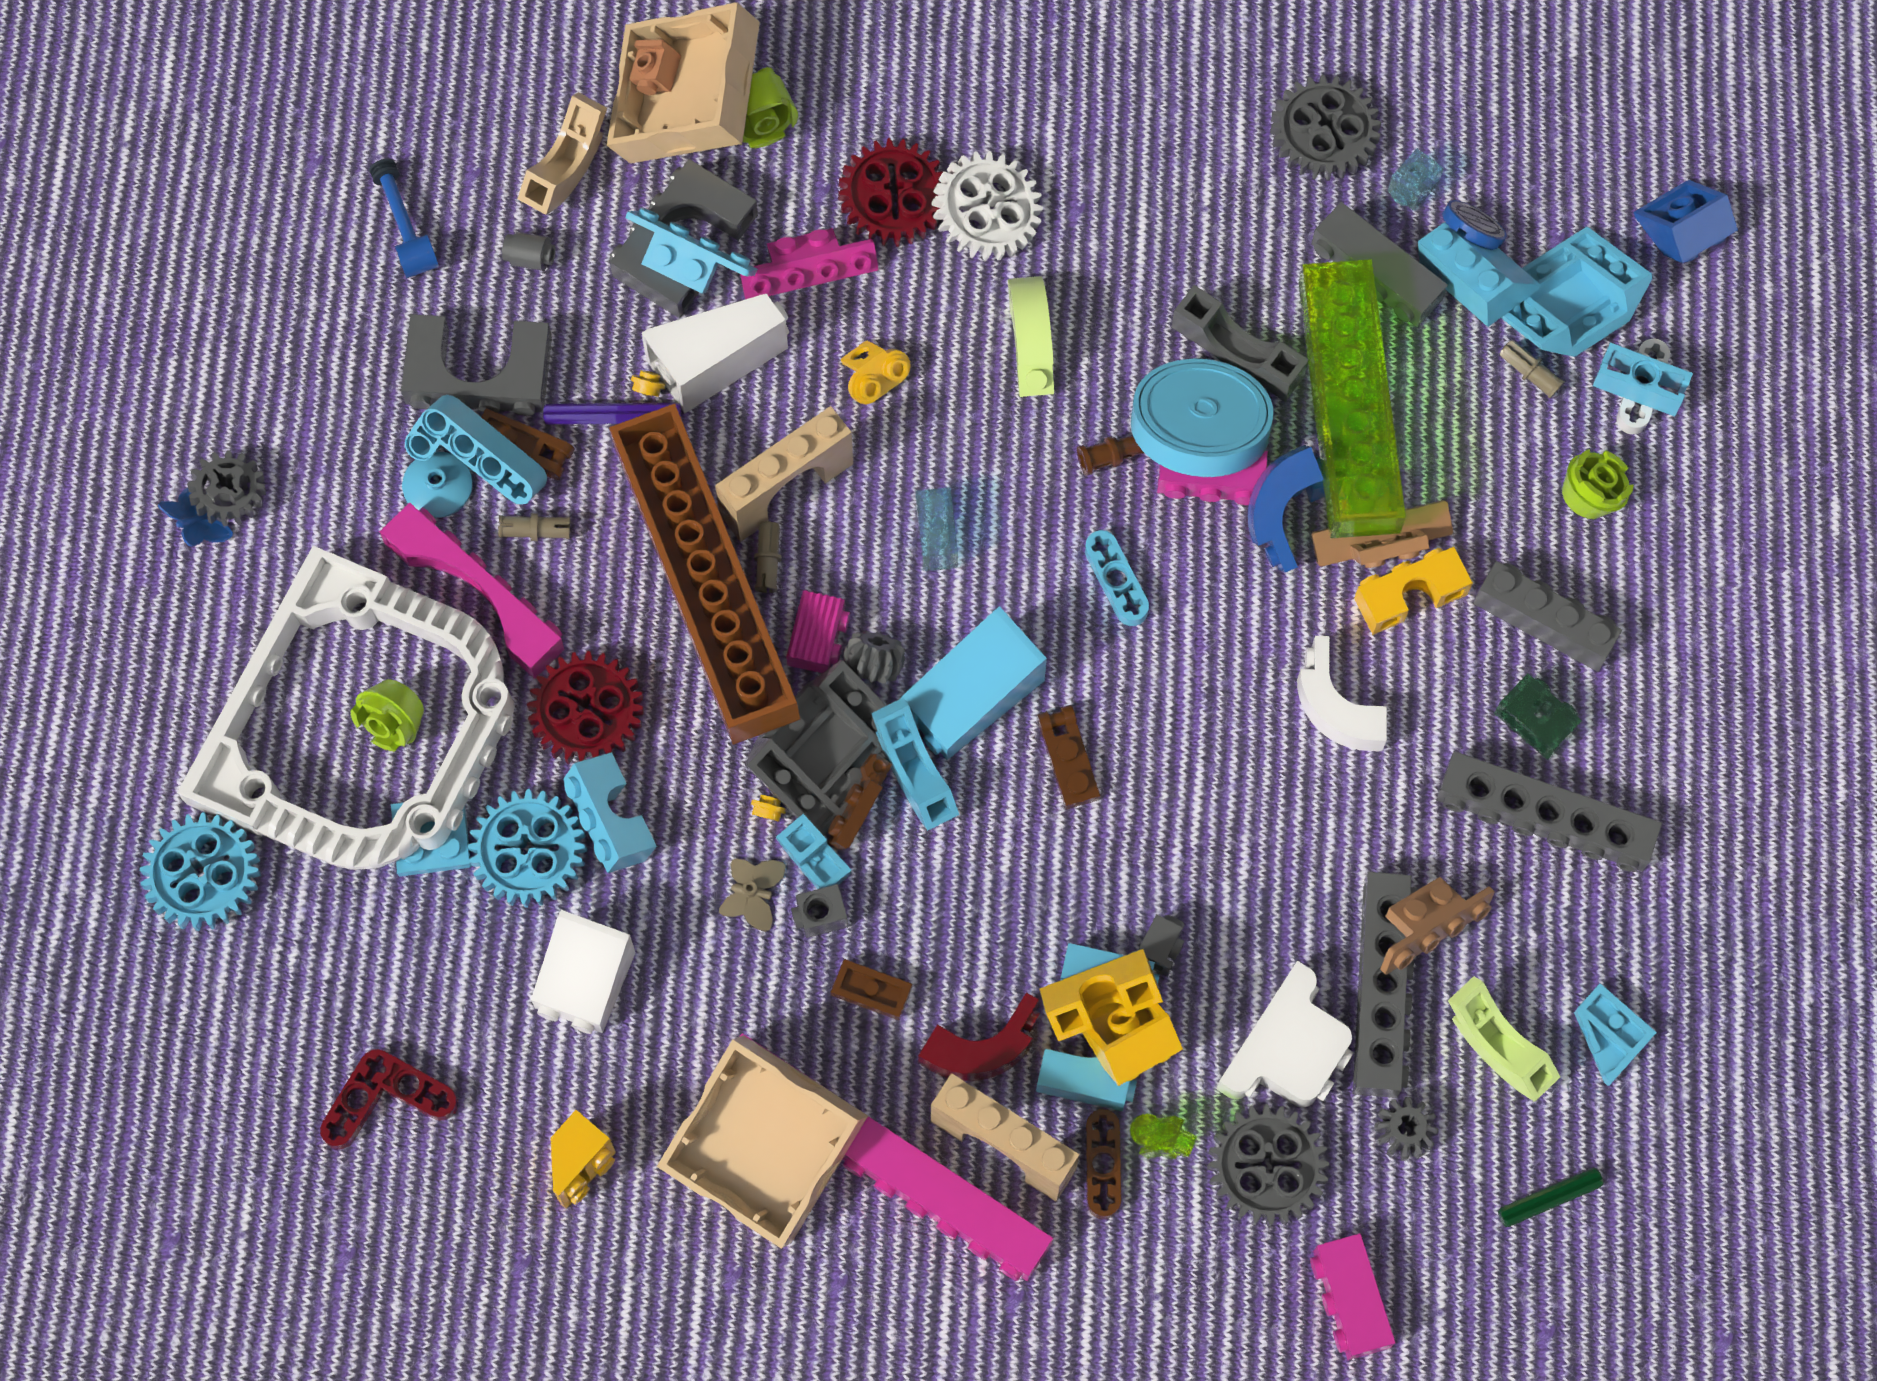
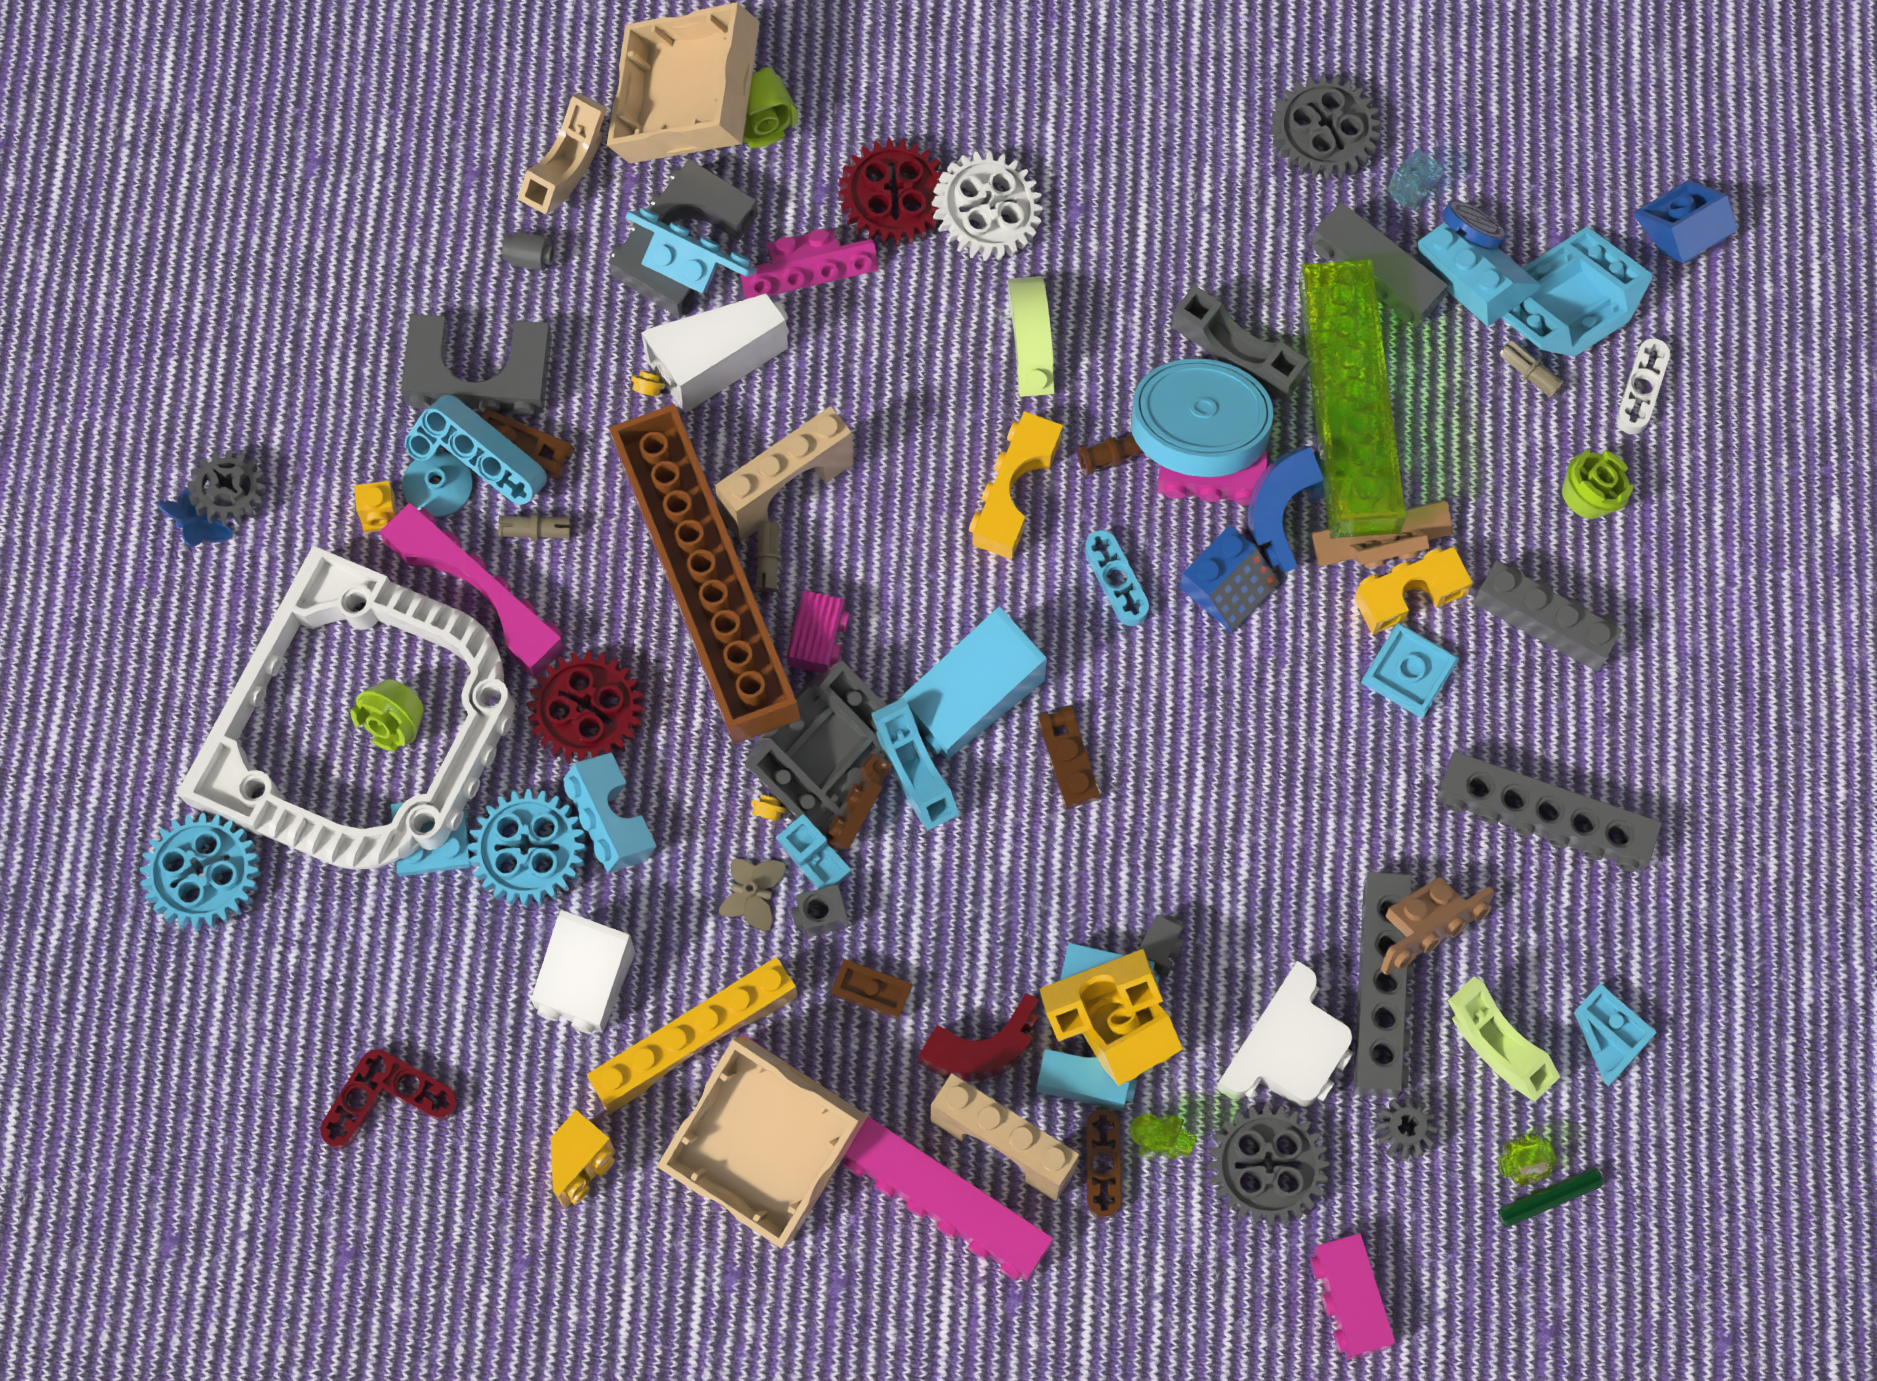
blue piece [369,158,439,278] -> none
dark purple axle [543,402,682,424] -> none
nougat brick [629,39,681,95] -> none
yellow bracket [840,340,911,404] -> none
dark grey gear [843,630,905,684] -> none
clear light blue brick [915,487,958,571] -> none
white arch [1297,636,1387,751] -> none
clear green brick [1494,673,1582,760] -> none
medium azure piece [1593,343,1693,417] -> none
none -> yellow brick [354,481,397,533]
none -> yellow arch [586,957,797,1114]
none -> yellow arch [969,411,1063,560]
none -> blue slope [1180,525,1280,633]
none -> medium azure tile [1361,622,1459,719]
none -> clear neon green head [1497,1133,1556,1186]

